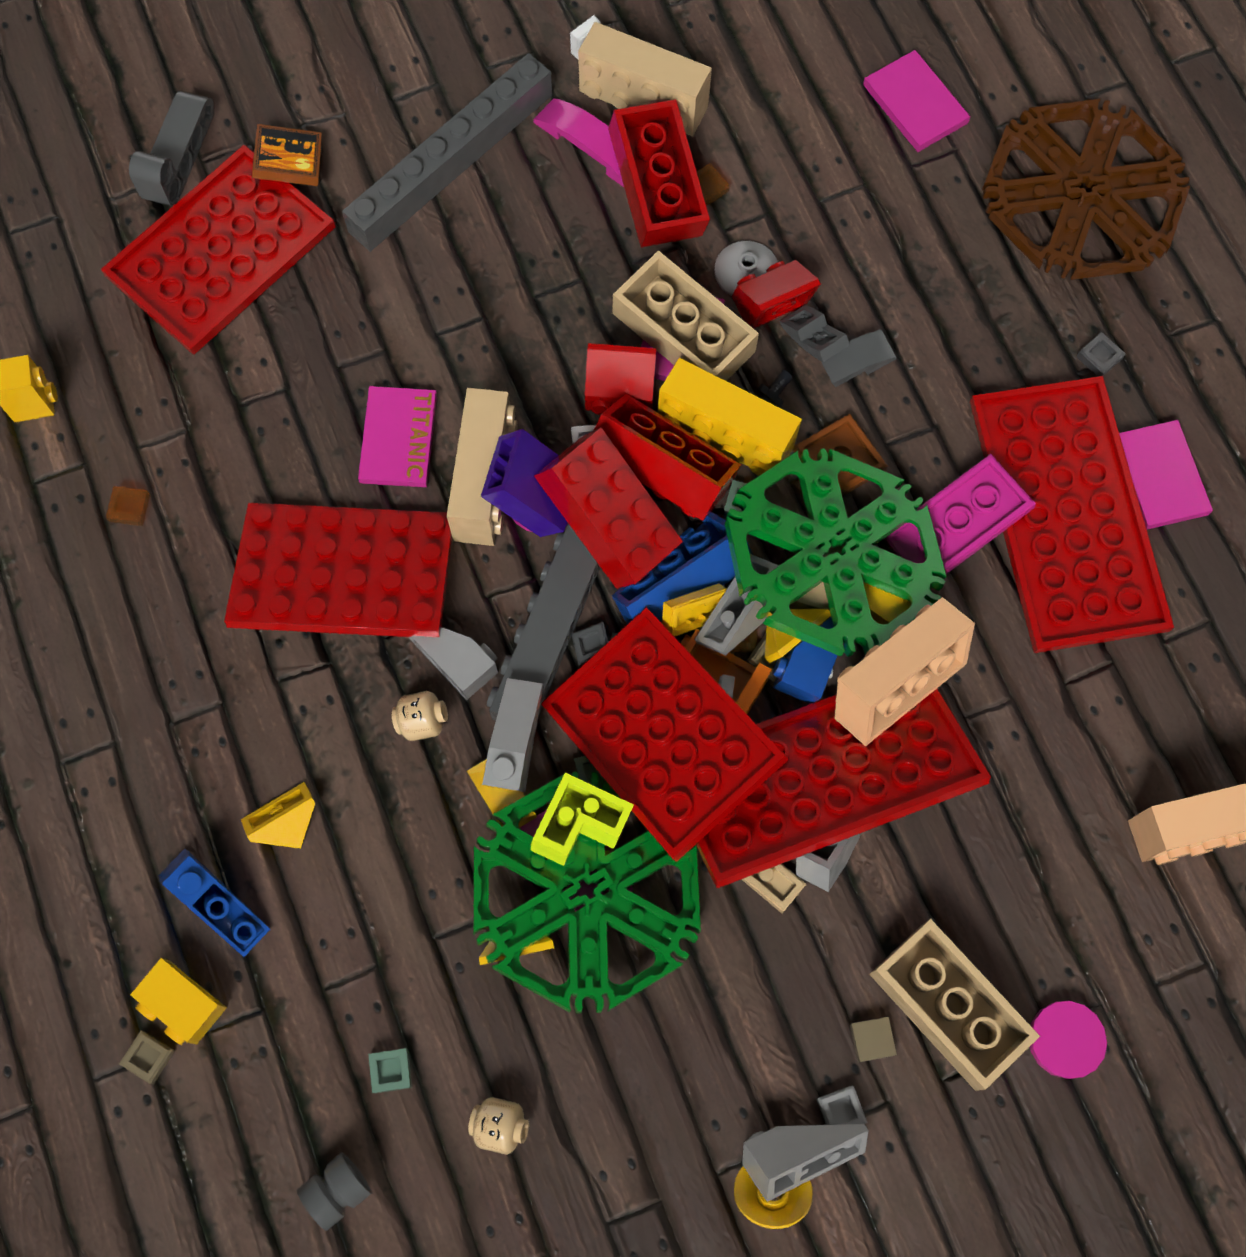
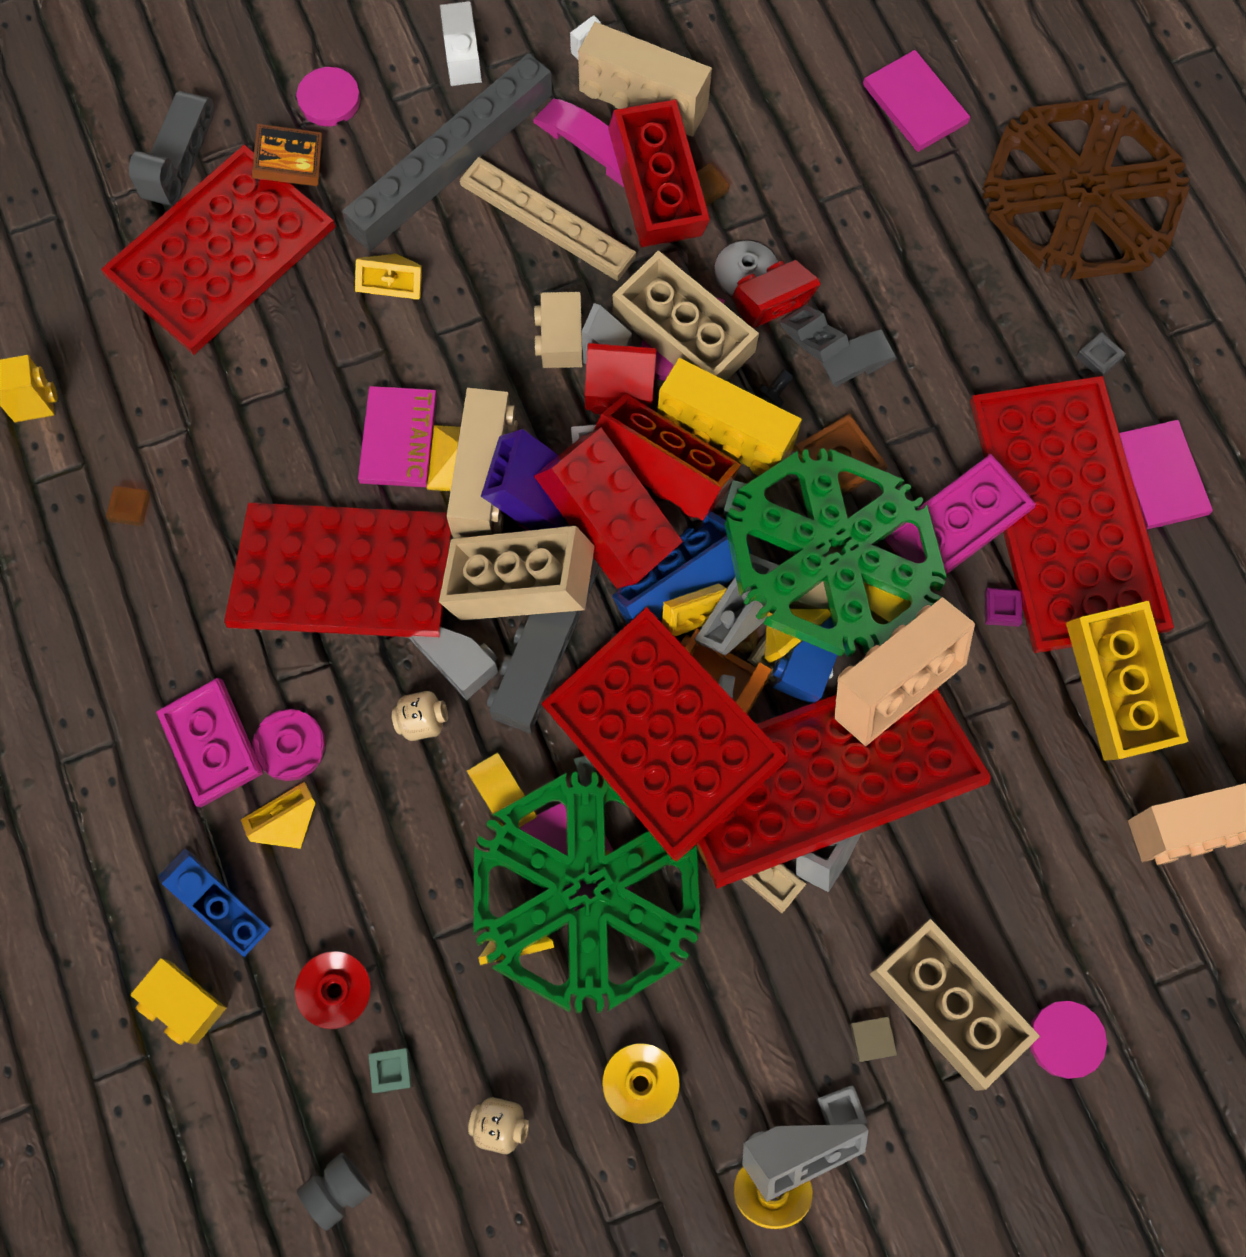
dark tan tile [119,1030,176,1085] -> none
light grey slope [482,678,544,792] -> none
neon yellow brick [530,773,634,866] -> none
dark grey tile [572,622,611,667] -> none
none -> dark pink tile [156,678,264,807]
none -> dark pink tile [252,709,326,781]
none -> red dish [295,951,371,1029]
none -> dark pink tile [296,67,361,127]
none -> yellow slope [355,254,422,299]
none -> yellow slope [427,425,461,491]
none -> tan brick [439,526,595,620]
none -> white slope [440,1,482,86]
none -> tan tile [460,157,636,281]
none -> tan brick [534,292,582,368]
none -> light grey slope [581,303,632,364]
none -> yellow dish [602,1044,679,1124]
none -> magenta tile [984,588,1022,627]
none -> yellow brick [1066,601,1188,761]

